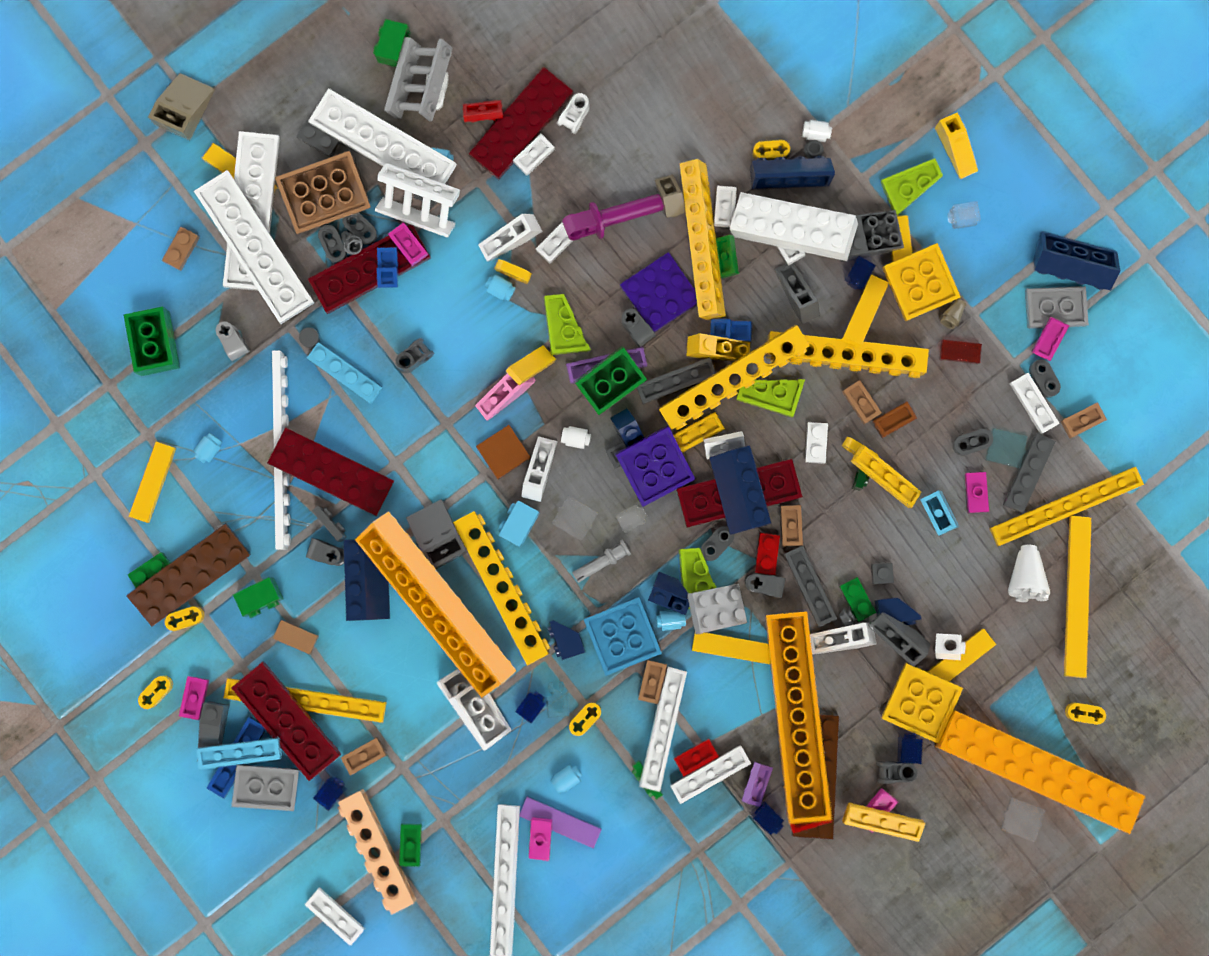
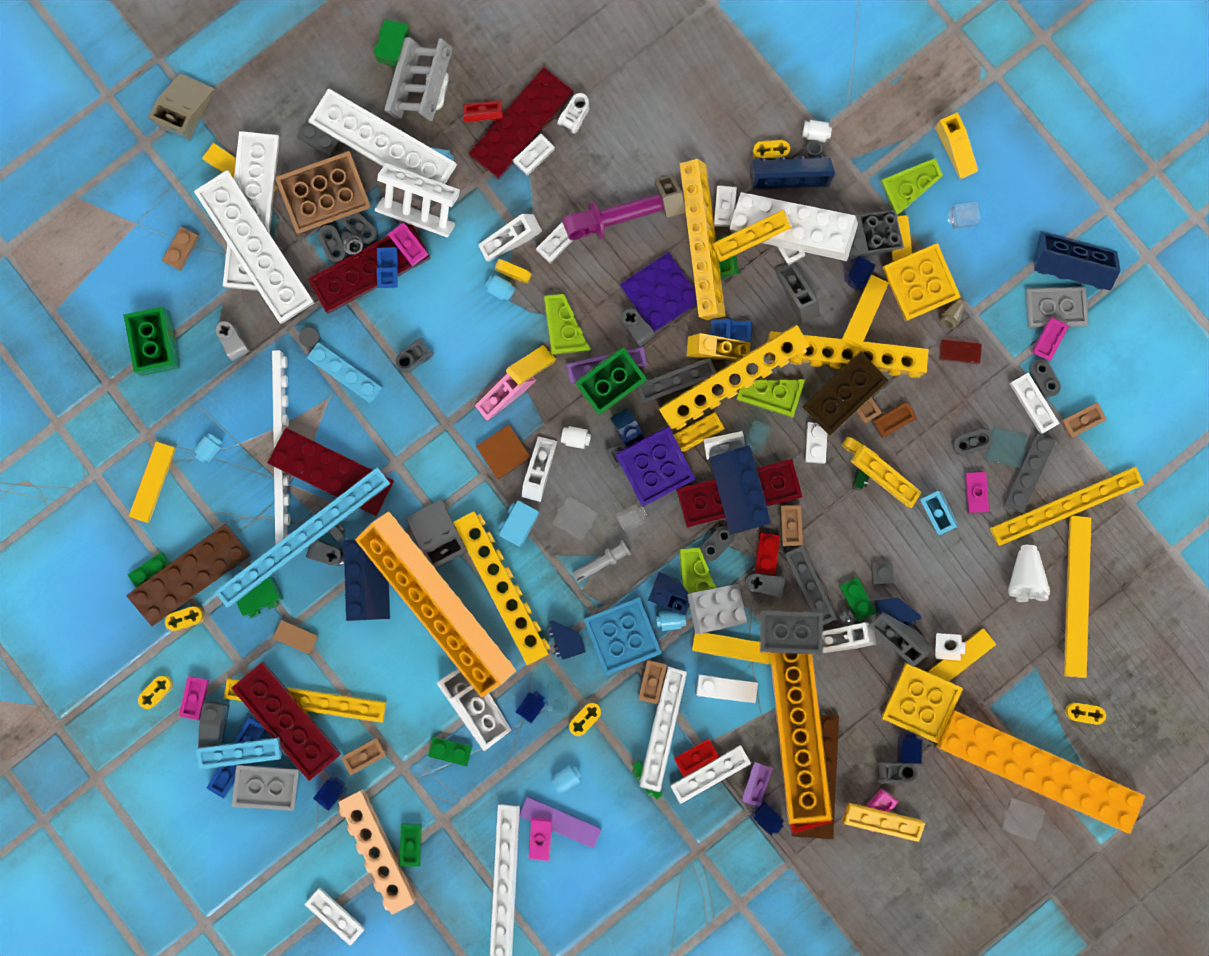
none -> medium azure plate [215,467,390,608]
none -> green plate [428,736,473,767]
none -> white slope [695,674,758,703]
none -> yellow tile [712,210,792,262]
none -> clear light blue brick [744,420,773,453]
none -> dark grey plate [760,611,823,655]
none -> dark brown plate [802,351,888,436]

